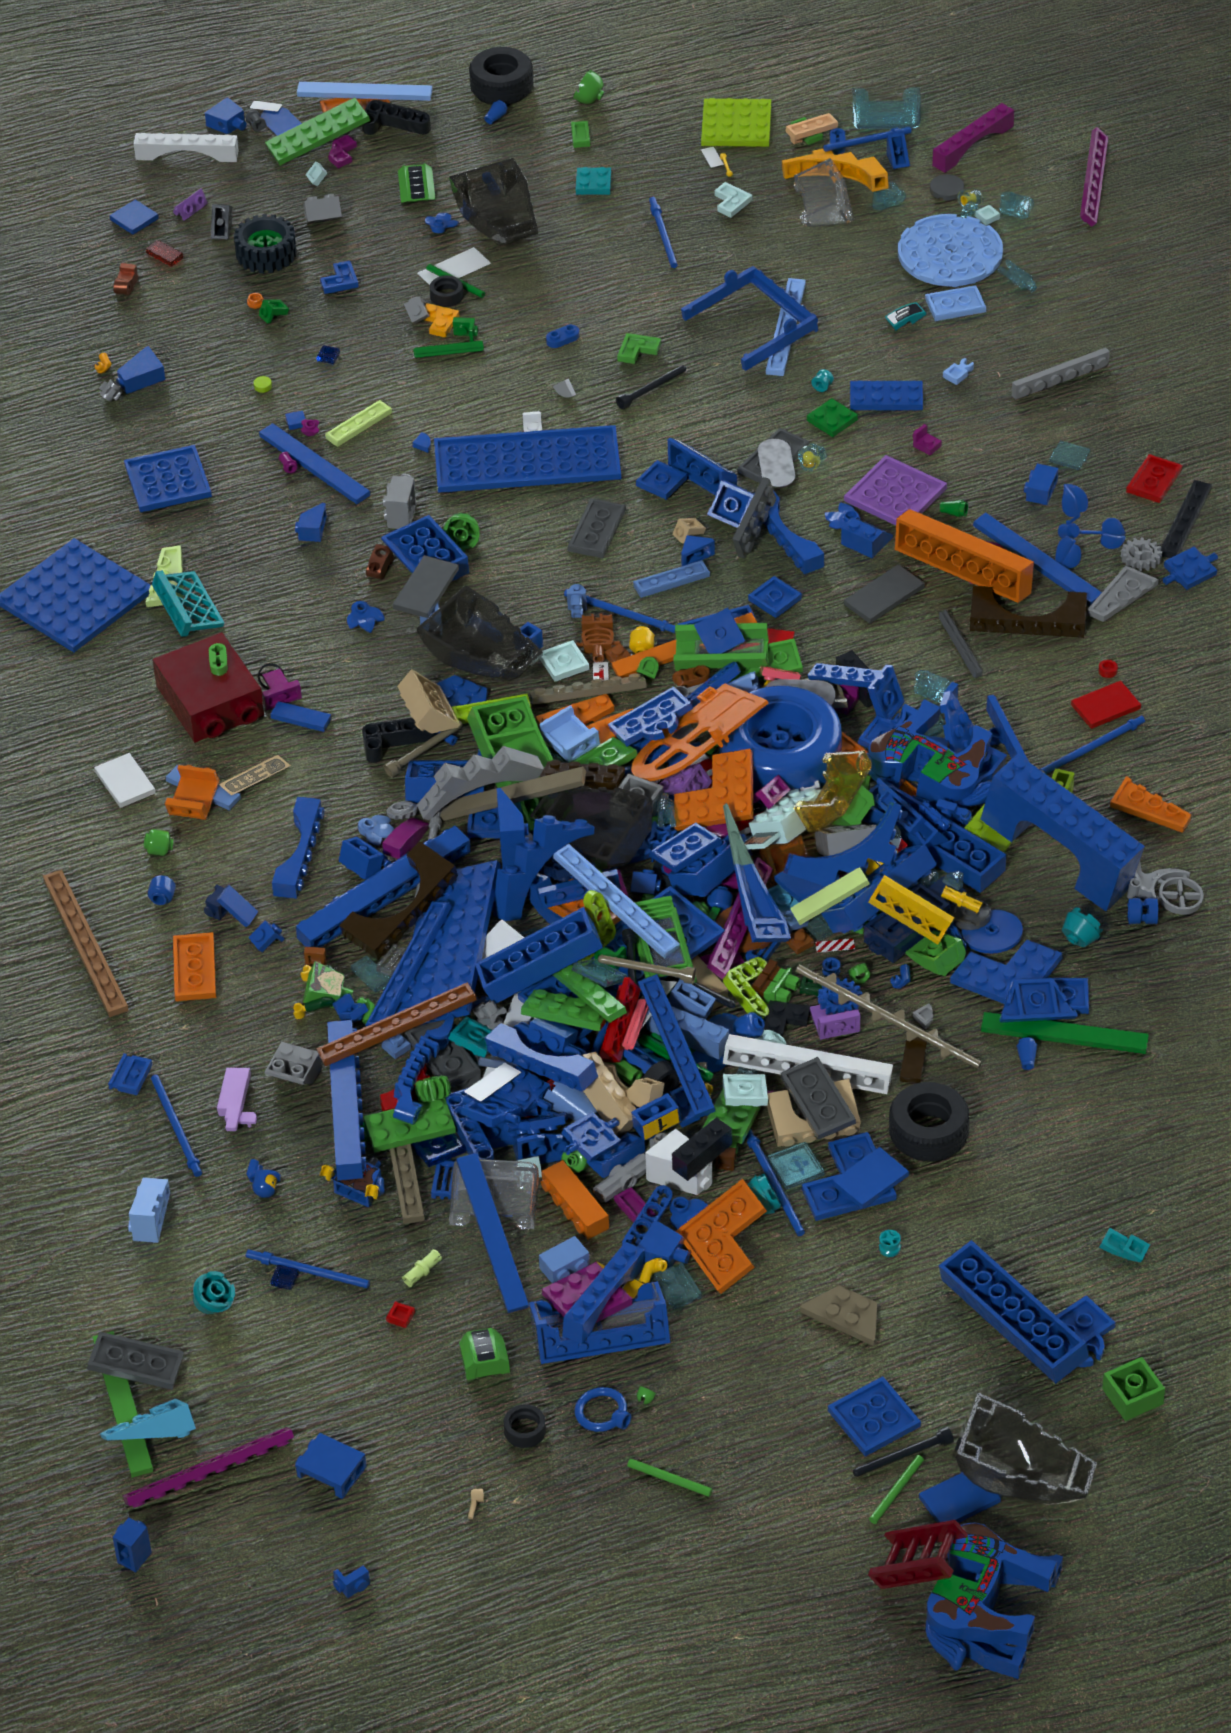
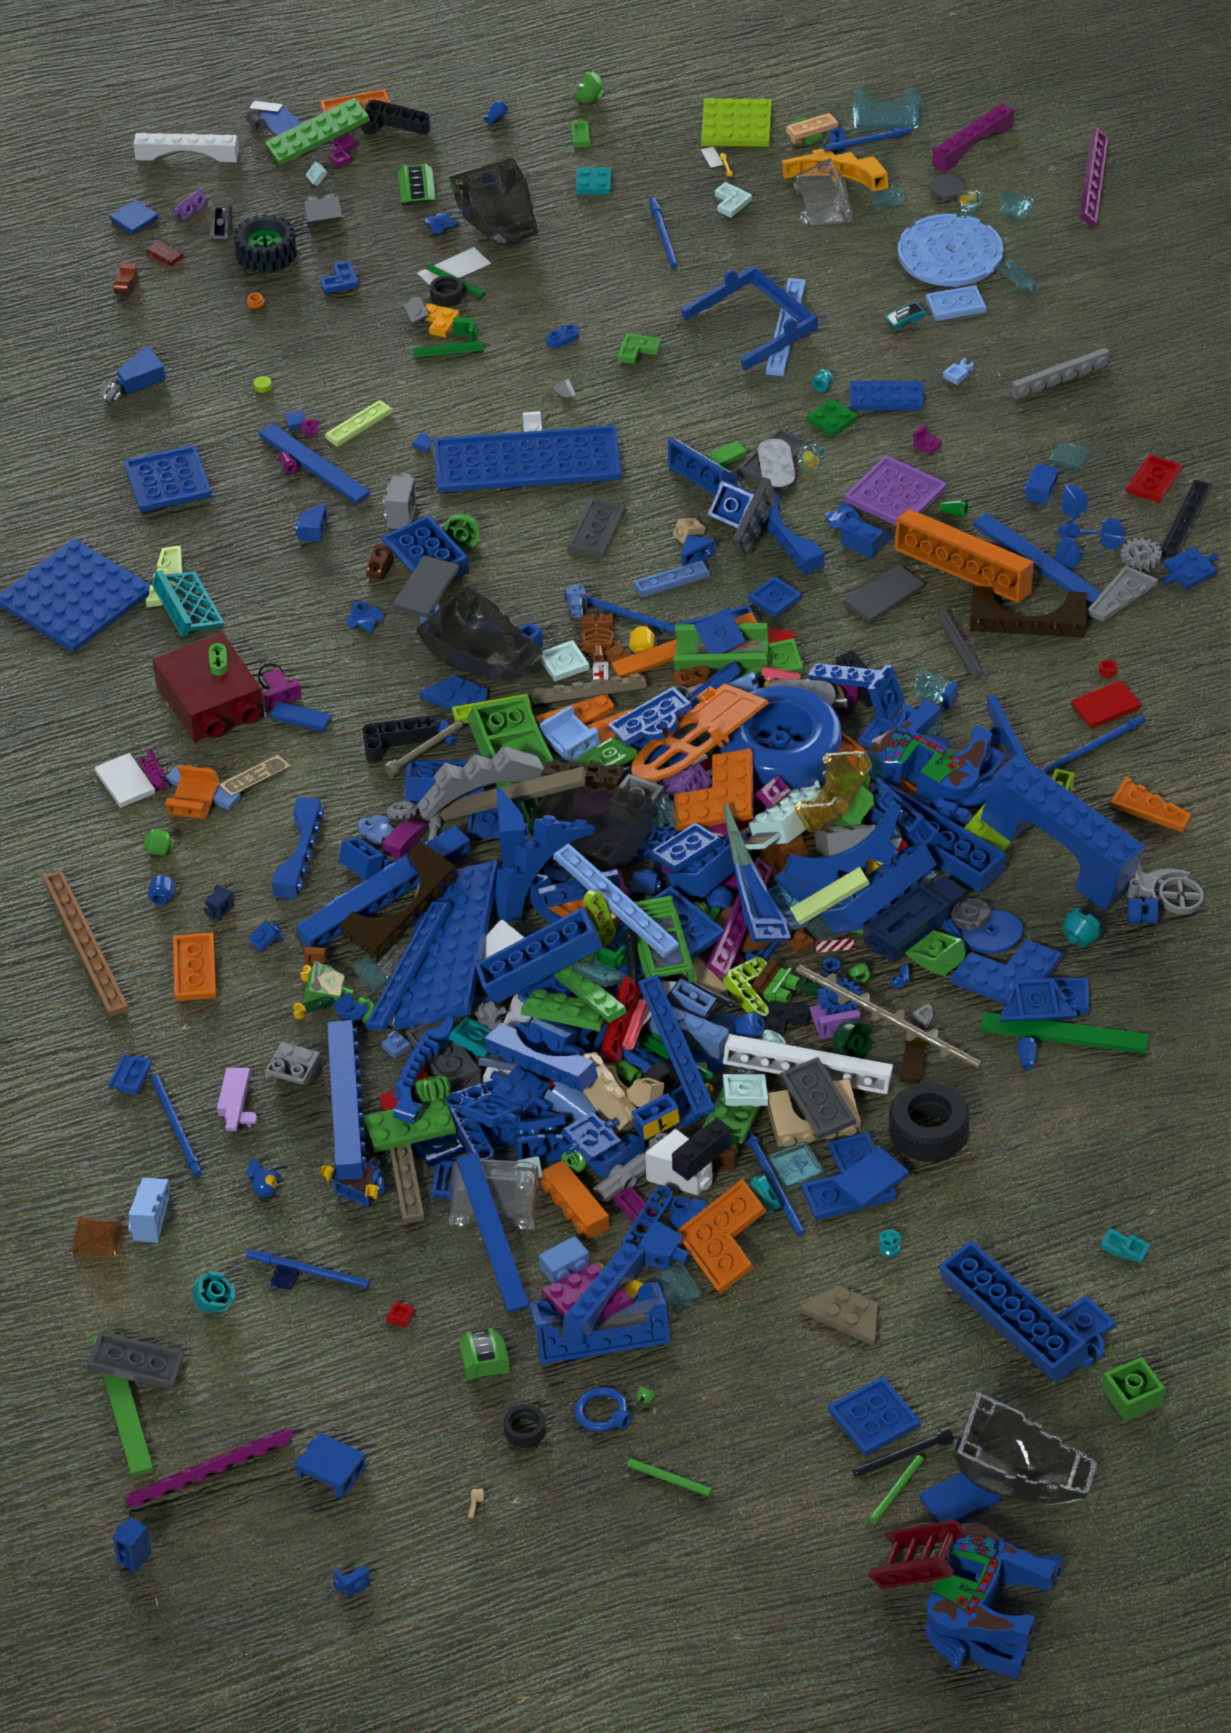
light orange arm [95,353,111,374] -> none
medium azure wedge [100,1399,196,1441] -> none
blue torso [205,97,247,134] -> none
blue tile [216,885,258,927] -> none
green bracket [259,300,289,324] -> none
light blue tile [297,82,432,101] -> none
dark orange tile [316,982,477,1066] -> none
clear blue tile [317,345,340,364] -> none
tan slope [397,669,460,734] -> none
yellowish green pin [402,1249,442,1287] -> none
white sticker [464,1063,521,1101] -> none
black tyre [469,47,533,105] -> none
dark tan piece [598,955,696,984] -> none
black piece [616,365,686,410] -> none
blue plate [636,460,687,500] -> none
bright green tile [636,657,659,679] -> none
yellow arm [639,1258,667,1283] -> none
yellow fence [868,875,954,945] -> none
blue slope [886,132,910,169] -> none
blue axle [919,801,950,831] -> none
blue plate [940,691,974,754] -> none
yellow pin [941,885,983,914] -> none
clear light blue tile [942,871,963,891] -> none
light aqua plate [975,205,1000,225] -> none
none -> clear orange slope [73,1217,121,1255]
none -> magenta hinge [138,748,168,791]
none -> bright green tile [706,441,747,467]
none -> dark green cylinder [832,1020,872,1059]

